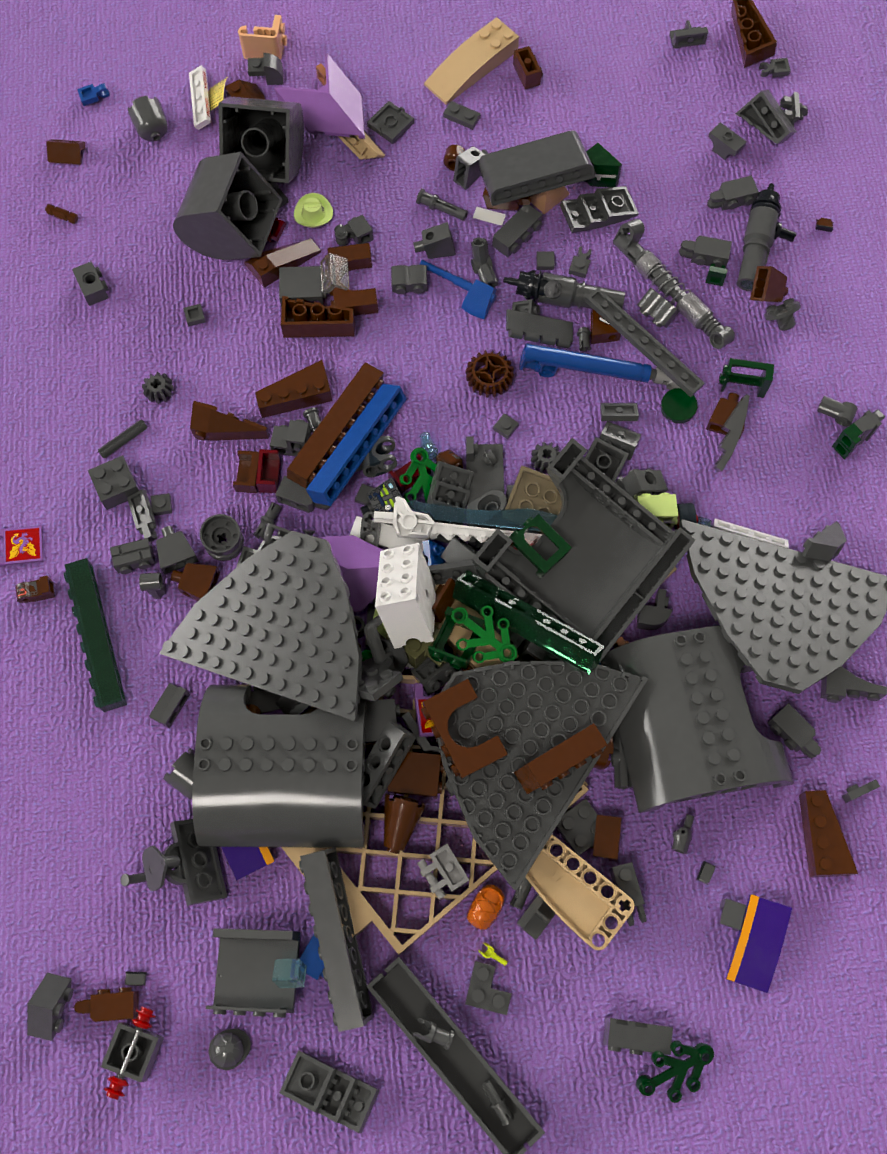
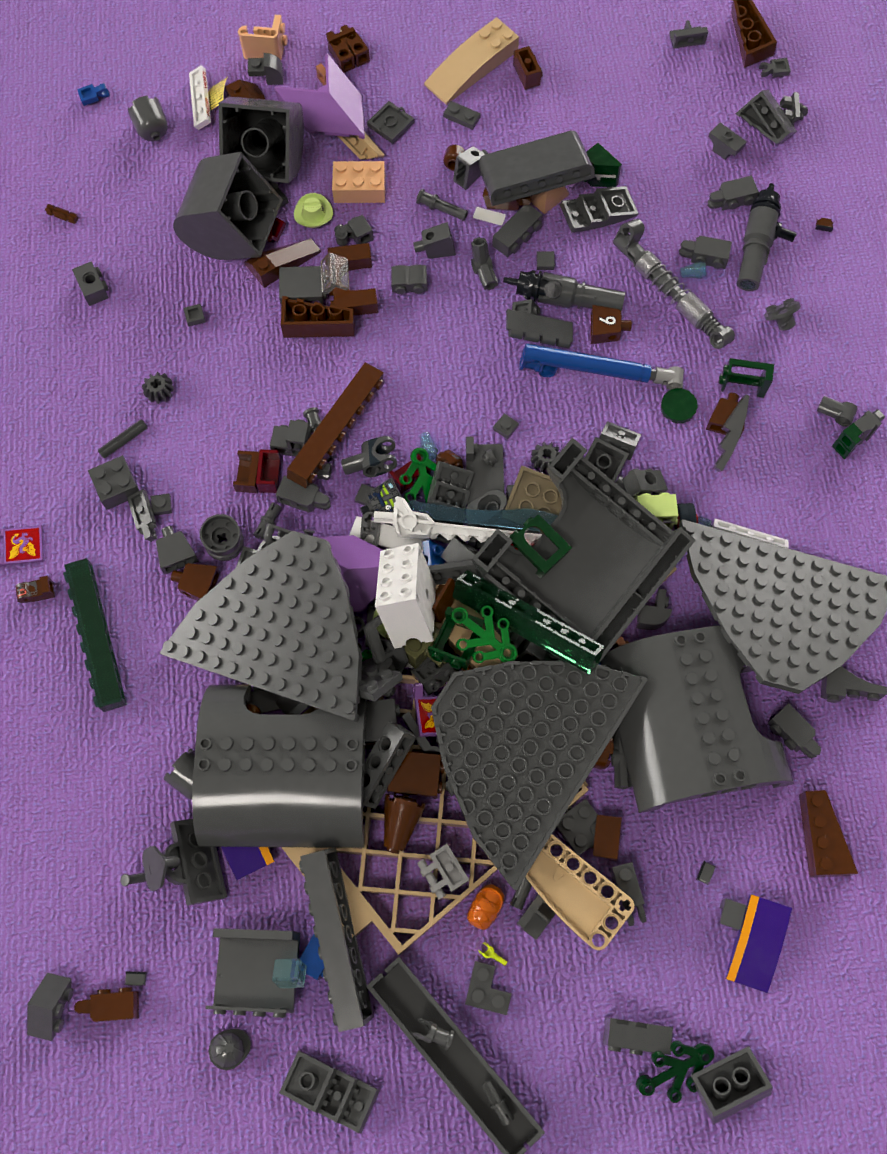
reddish brown panel [46,139,86,165] -> none
dark grey brick [101,1006,164,1100] -> none
dark grey brick [110,538,156,574] -> none
dark grey piece [139,573,166,599] -> none
dark grey panel [149,683,190,728] -> none
reddish brown wedge [190,401,270,441] -> none
reddish brown wedge [255,360,333,418] -> none
blue brick [306,384,407,506] -> none
blue piece [419,260,497,319] -> none
reddish brown arch [421,679,508,779] -> none
reddish brown gear [466,350,514,398] -> none
reddish brown wedge [514,723,608,794] -> none
dark grey plate [568,246,591,278] -> none
dark grey pin [577,327,591,352] -> none
dark grey plate [585,287,705,397] -> none
dark grey plate [600,403,639,421] -> none
dark grey brick [637,288,680,328] -> none
dark grey piece [672,814,694,854] -> none
dark green tile [705,263,727,286] -> none
reddish brown torso [750,266,788,302] -> none
dark grey slope [801,522,847,562] -> none
dark grey plate [842,779,880,803] -> none
none -> reddish brown hips [326,25,370,73]
none -> light nougat brick [332,161,385,203]
none -> clear light blue cone [680,261,707,279]
none -> dark grey slope [691,1046,773,1125]

